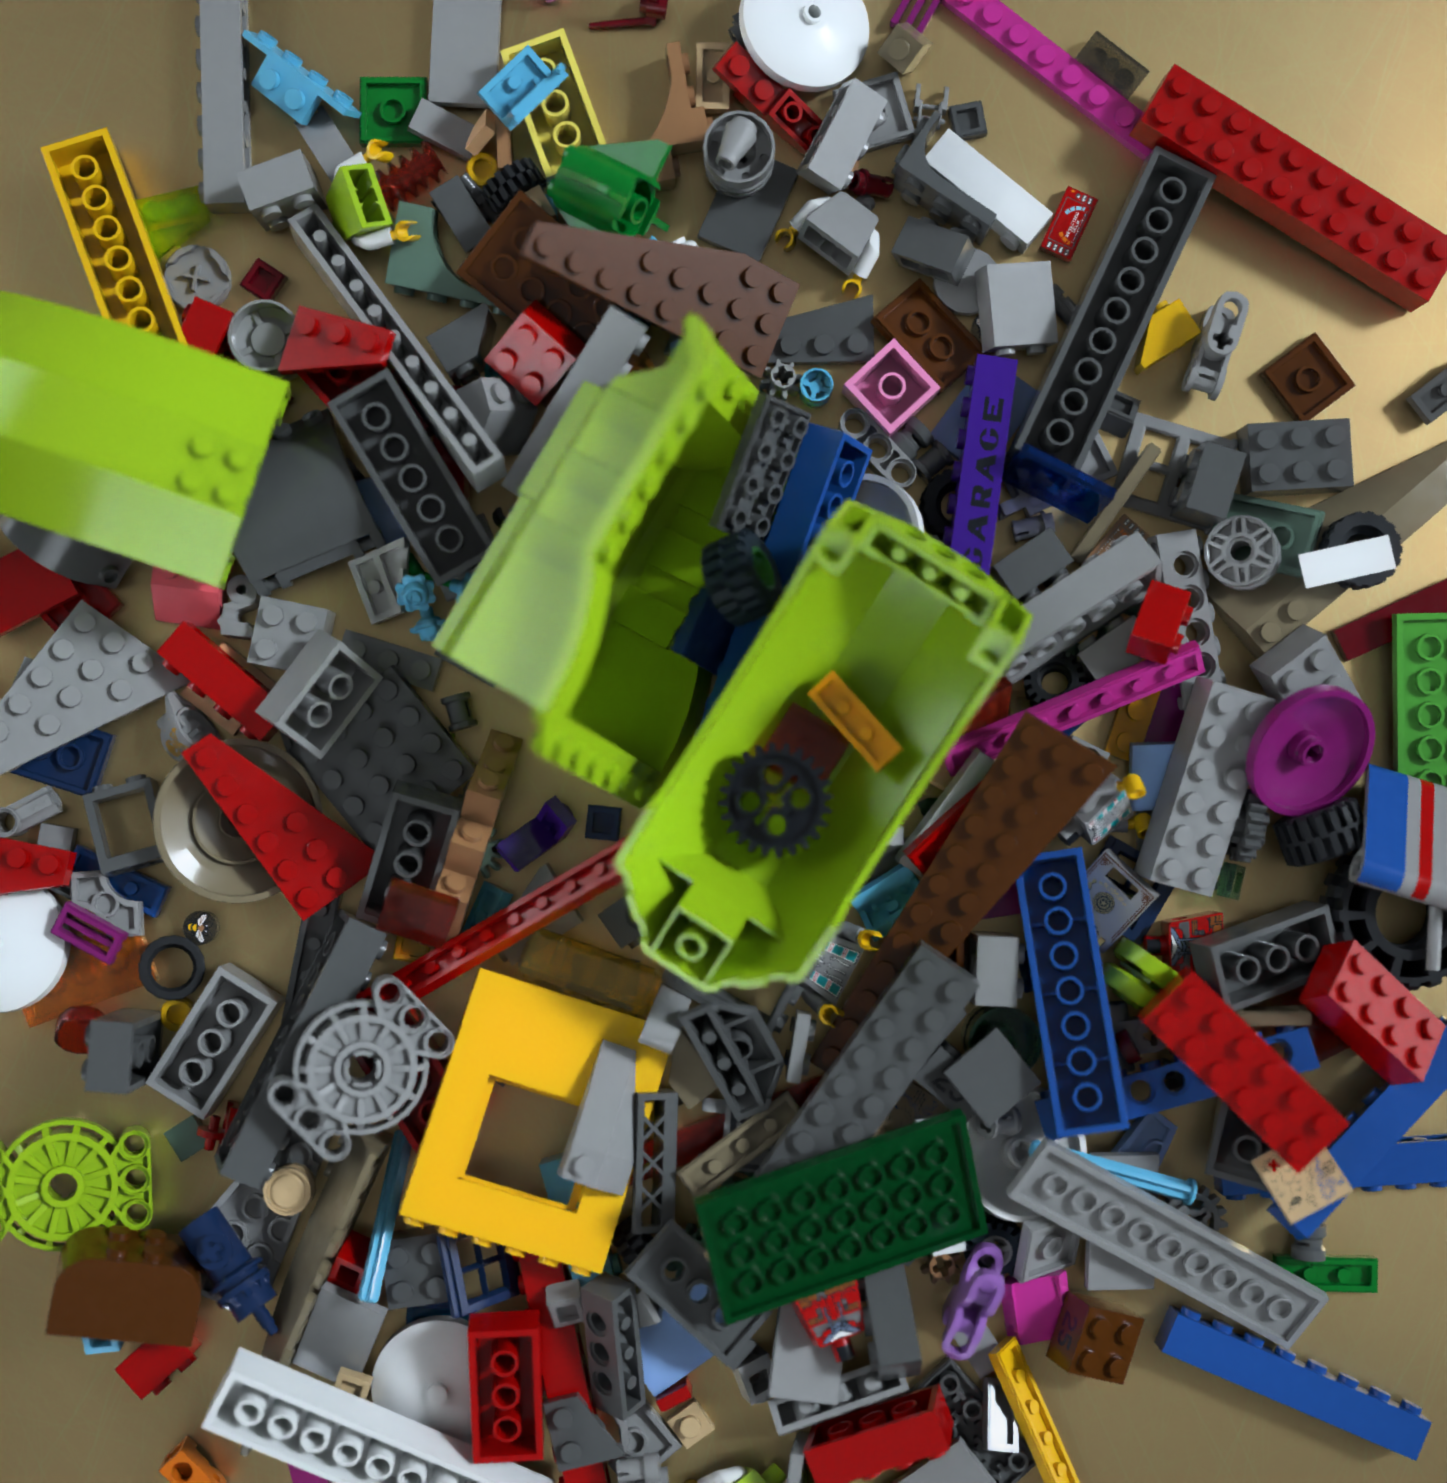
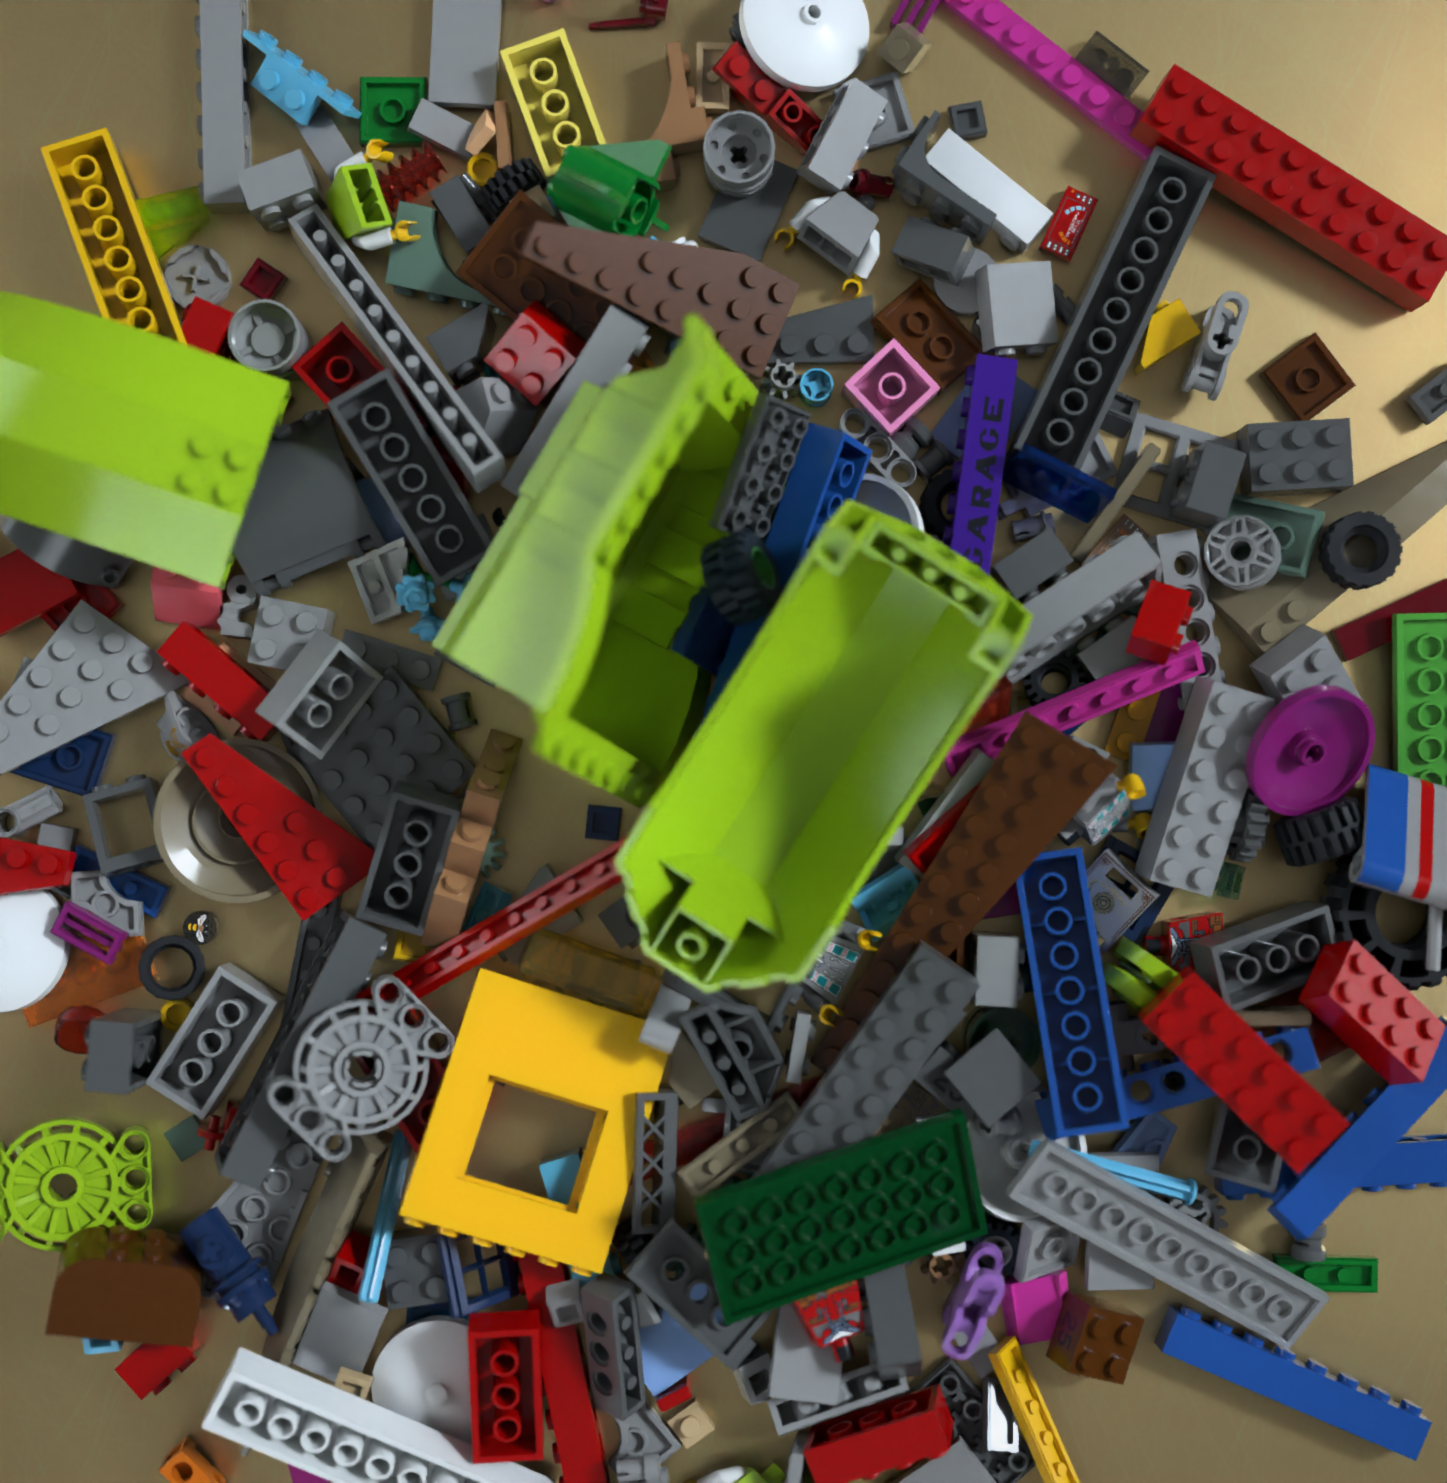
tan wheel [263,1162,317,1216] -> none
red wing [278,306,396,375] -> none
clear red tile [376,878,460,949] -> none
medium azure plate [477,45,569,131] -> none
dark purple bracket [496,796,577,872] -> none
dark grey wing [543,1392,625,1472] -> none
light grey wedge [556,1039,636,1196] -> none
light grey cone [715,116,757,171] -> none
black gear [718,742,834,858] -> none
clear red tile [763,702,851,795] -> none
light orange plate [807,670,904,773] -> none
light grey piece [913,83,949,130] -> none
dark red tile [1114,1028,1143,1065] -> none
tan tile [1251,1148,1354,1226] -> none
white sticker [1298,535,1396,589] -> none

